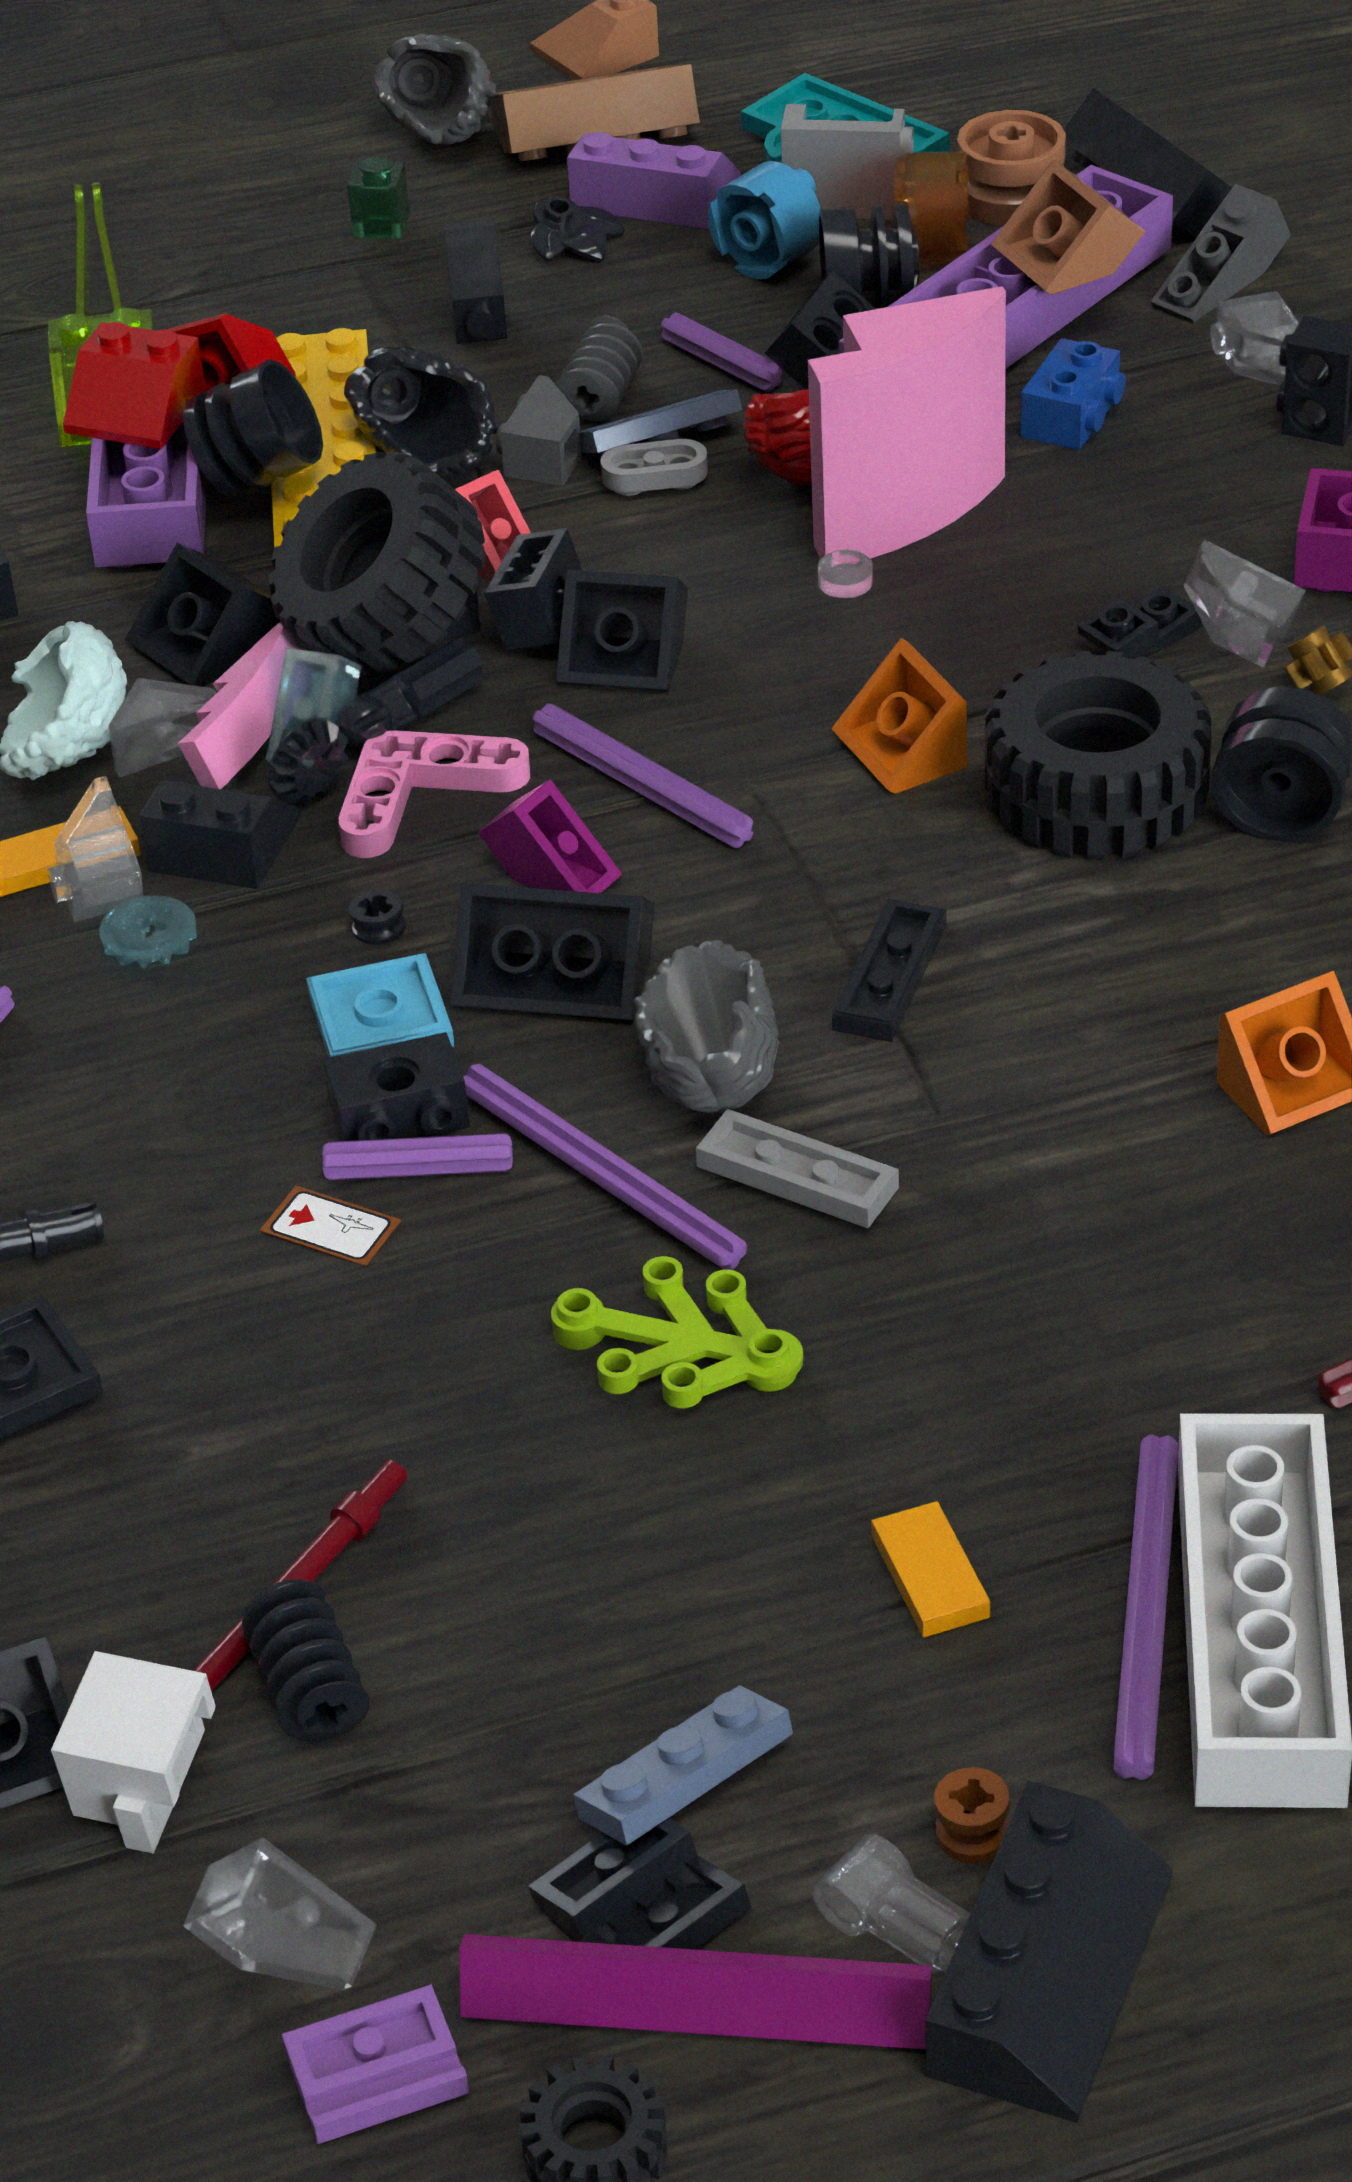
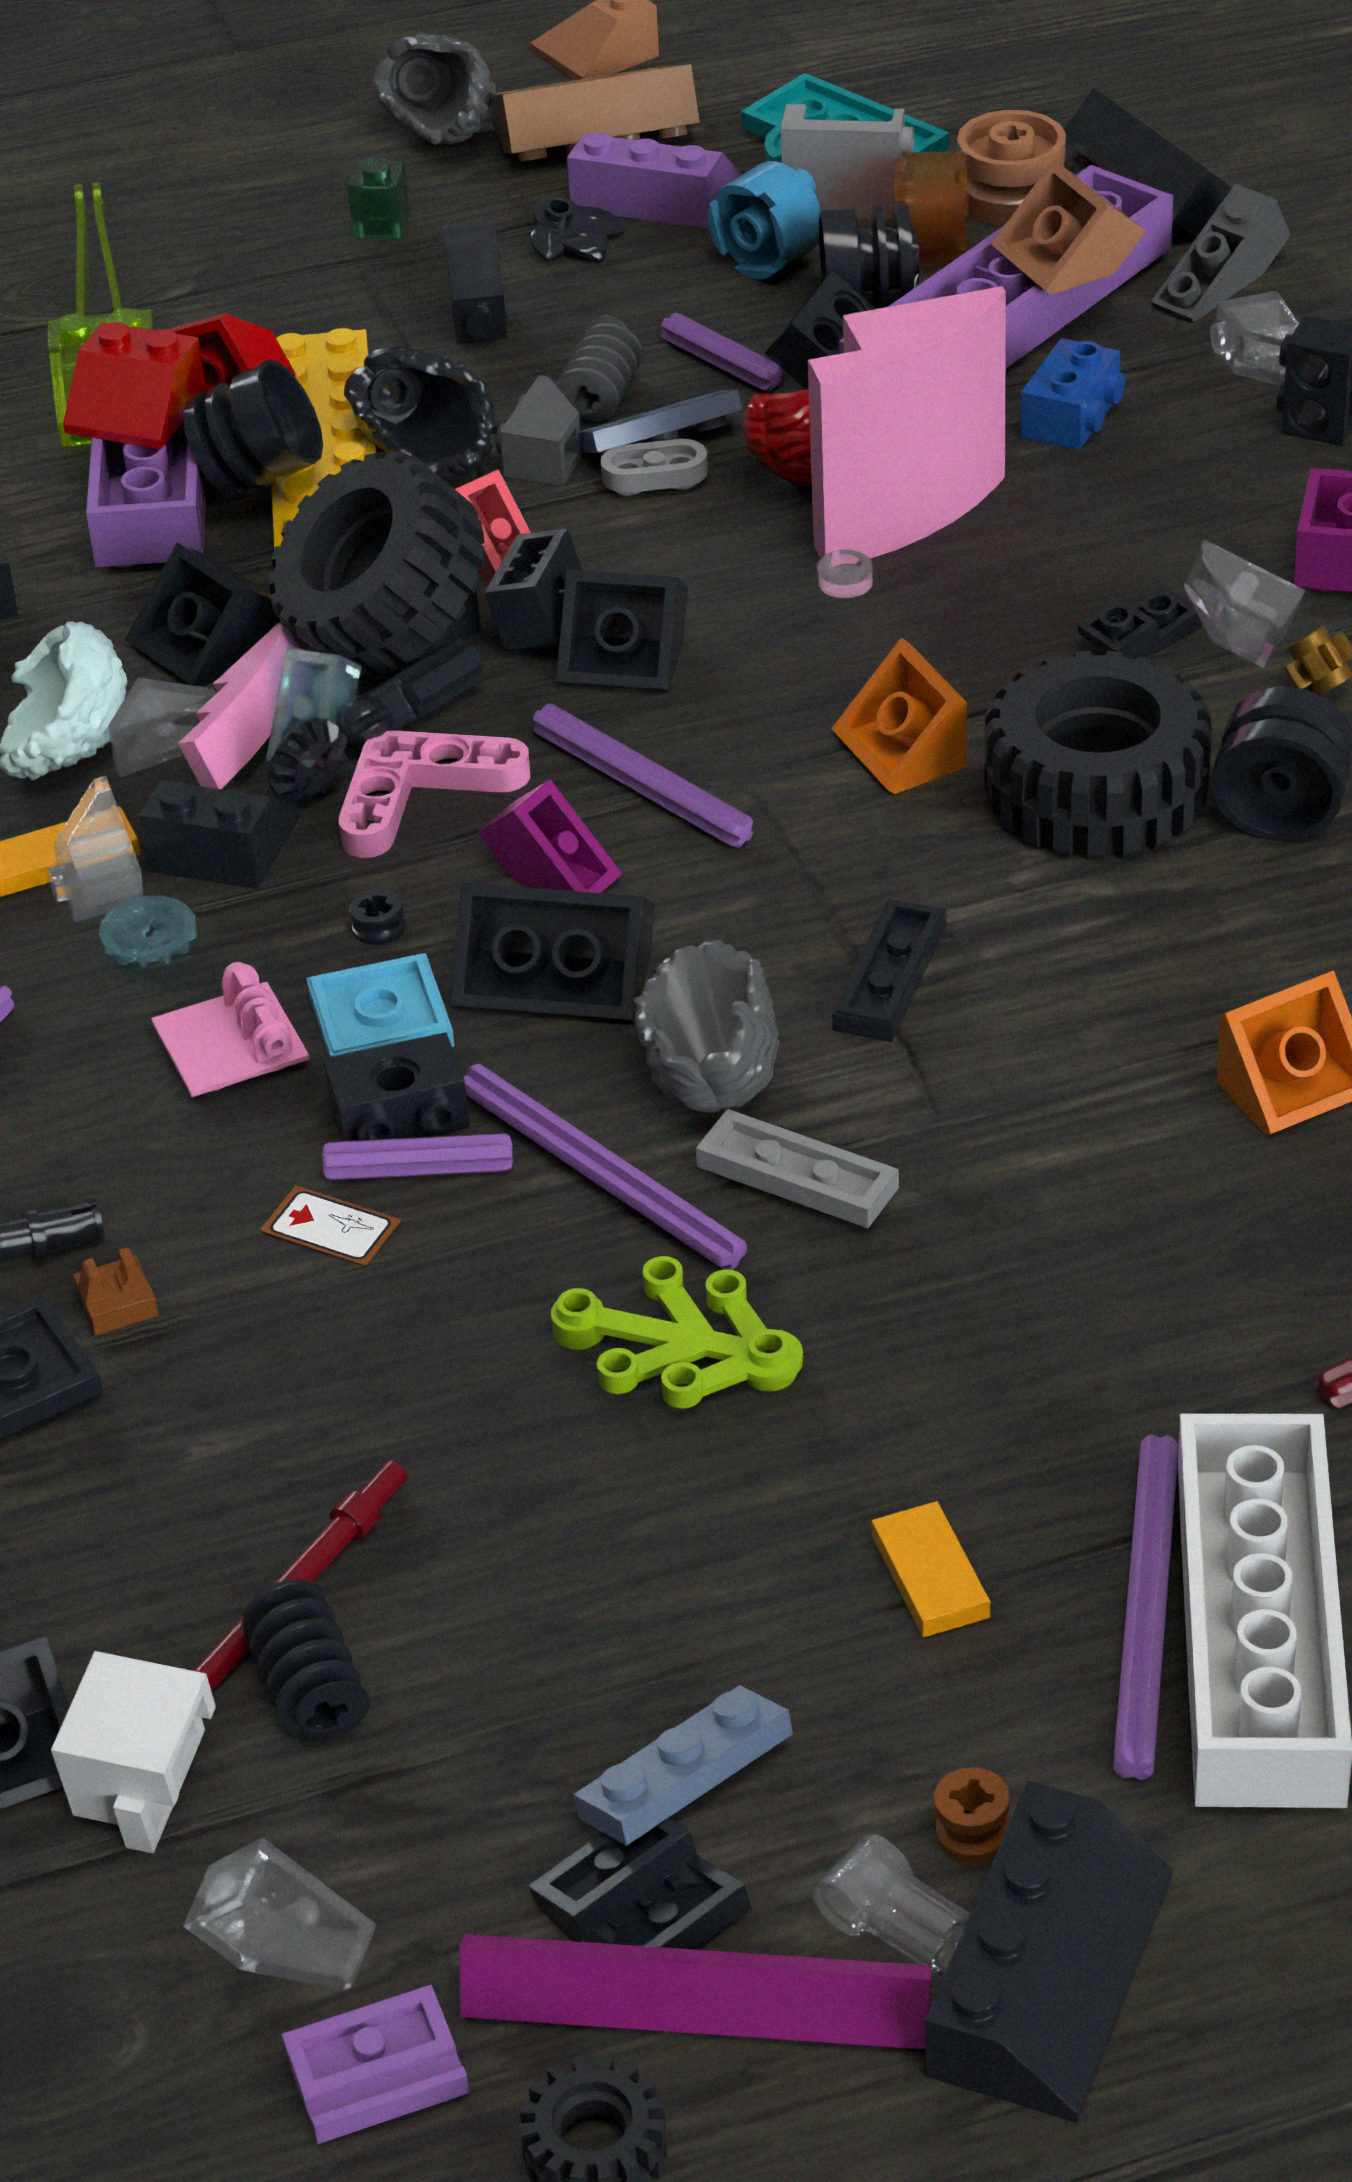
none -> dark orange tile [73,1248,159,1336]
none -> bright pink hinge [151,962,310,1097]

